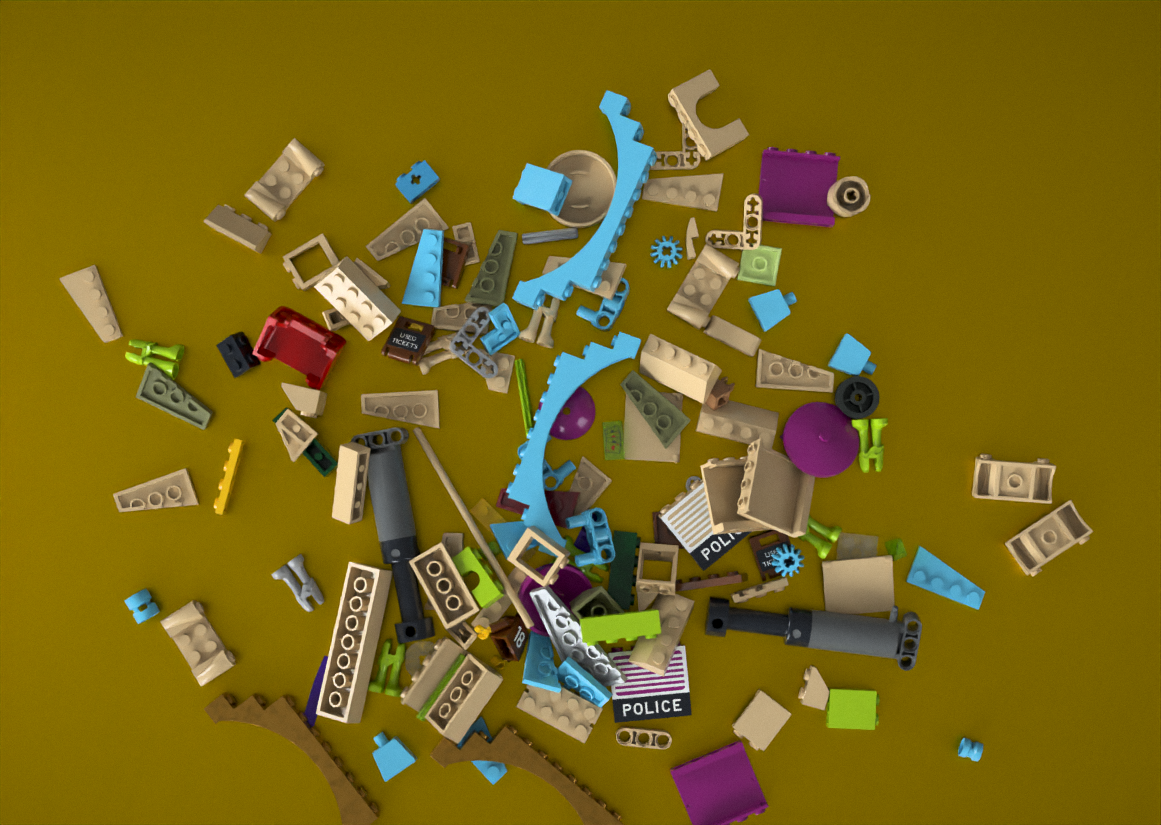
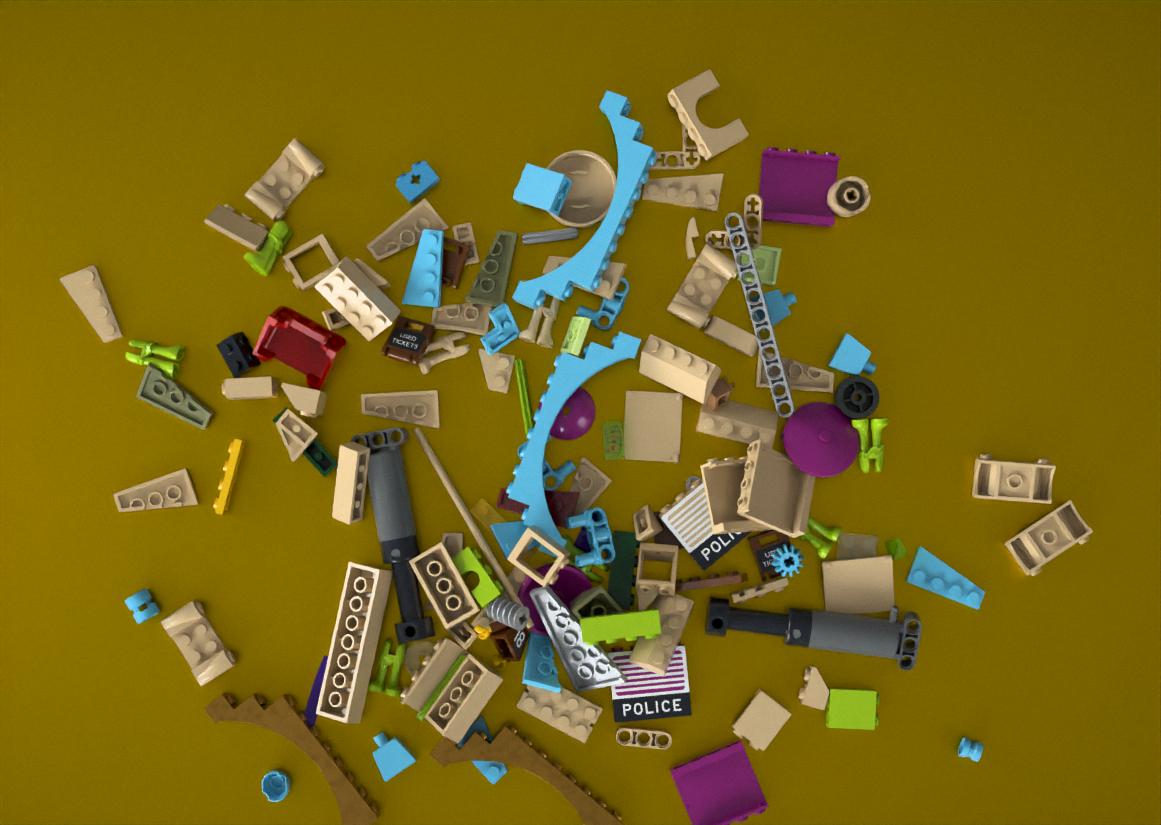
light grey piece [271,554,325,612] -> none
light grey beam [449,307,498,378] -> none
clear neon green slope [478,540,502,561] -> none
medium azure wing [557,656,613,708] -> none
olive wing [620,370,691,449] -> none
medium azure gear [650,236,683,268] -> none
none -> tan window [222,376,278,400]
none -> lime piece [243,220,292,276]
none -> medium azure hair [262,770,291,802]
none -> light grey piece [487,596,530,631]
none -> yellowish green tile [560,316,591,356]
none -> tan slope [633,504,664,541]
none -> light grey beam [725,213,795,417]

